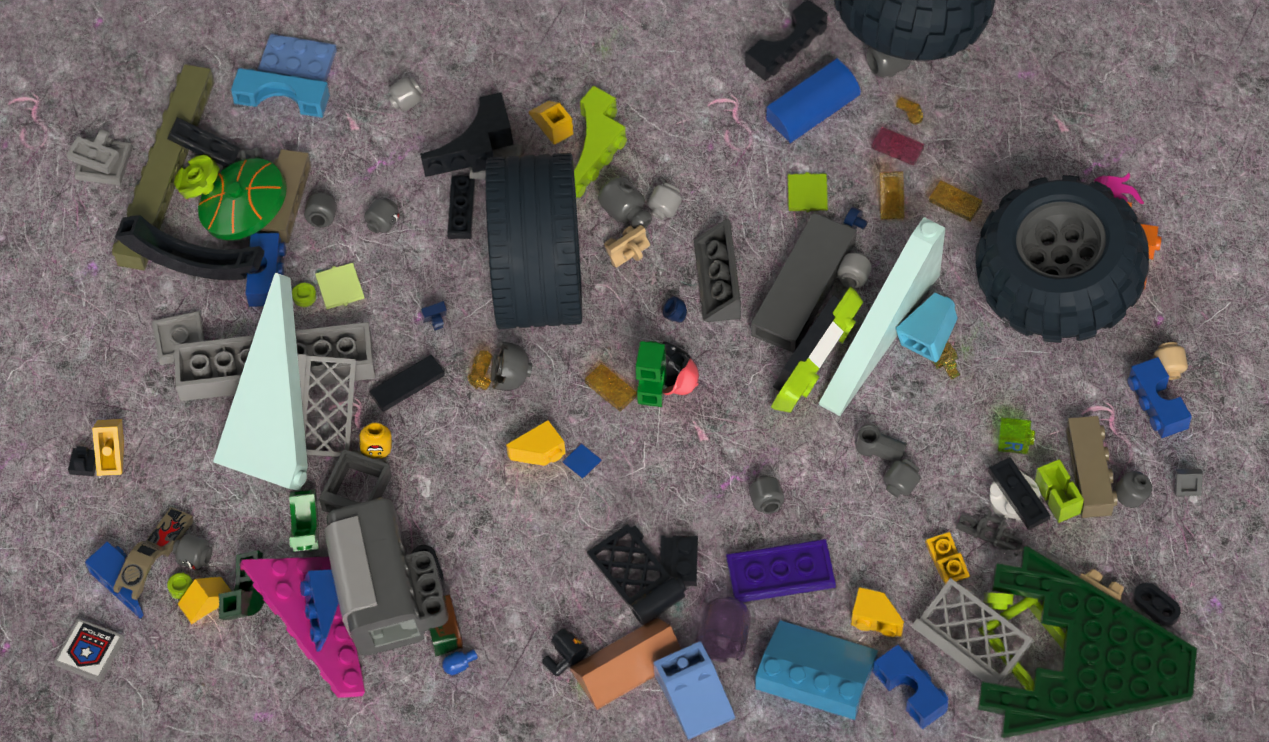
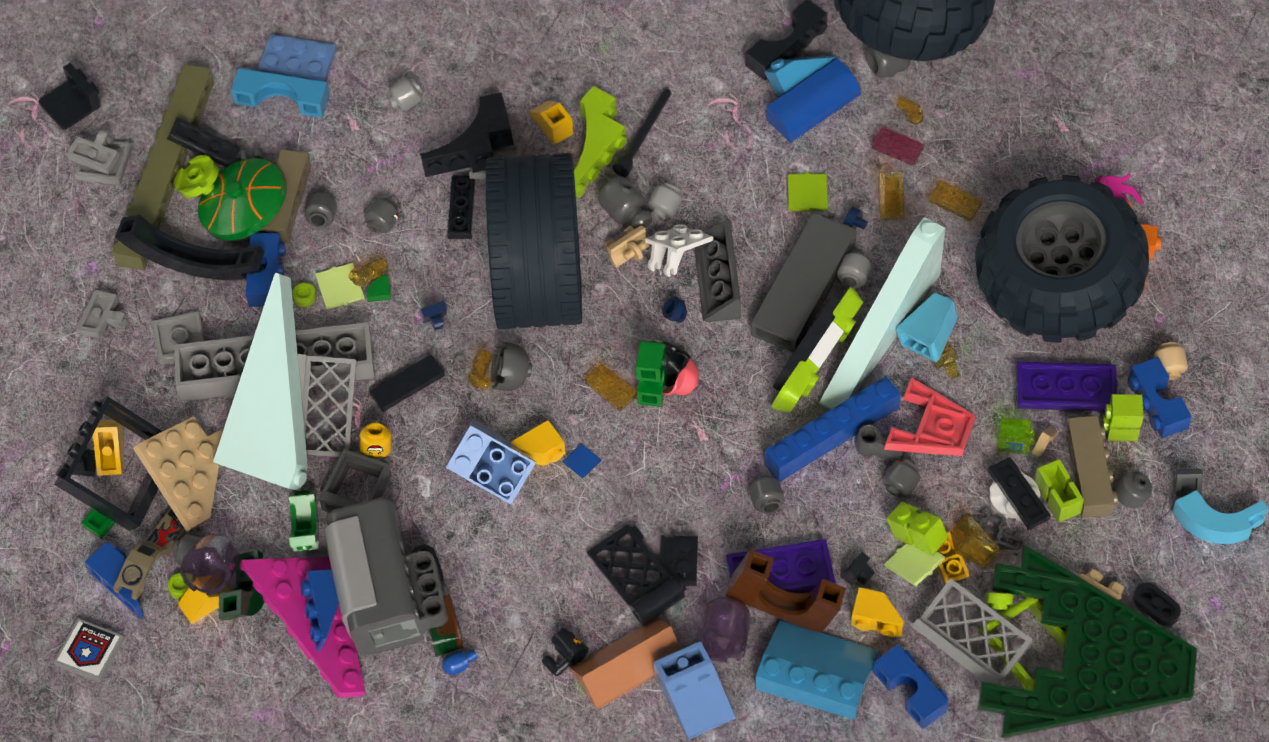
none -> black bracket [38,63,101,130]
none -> black window [54,396,163,531]
none -> light grey plate [76,290,128,339]
none -> green tile [81,509,116,539]
none -> tan wing [133,416,224,532]
none -> clear purple cylinder [181,534,240,596]
none -> clear yellow arm [349,258,388,286]
none -> green tile [366,275,391,302]
none -> medium blue slope [446,419,536,504]
none -> black piece [612,89,671,177]
none -> white plate [645,224,713,277]
none -> reddish brown arch [725,549,846,633]
none -> dark azure slope [764,55,839,96]
none -> blue brick [764,376,901,482]
none -> black tile [841,552,875,585]
none -> coral wing [884,377,976,456]
none -> yellowish green piece [884,544,945,586]
none -> lime piece [886,501,948,555]
none -> clear yellow slope [950,513,1001,568]
none -> dark purple plate [1016,362,1117,411]
none -> tan tile [1032,427,1058,457]
none -> lime piece [1102,394,1144,441]
none -> medium azure arch [1172,490,1268,544]

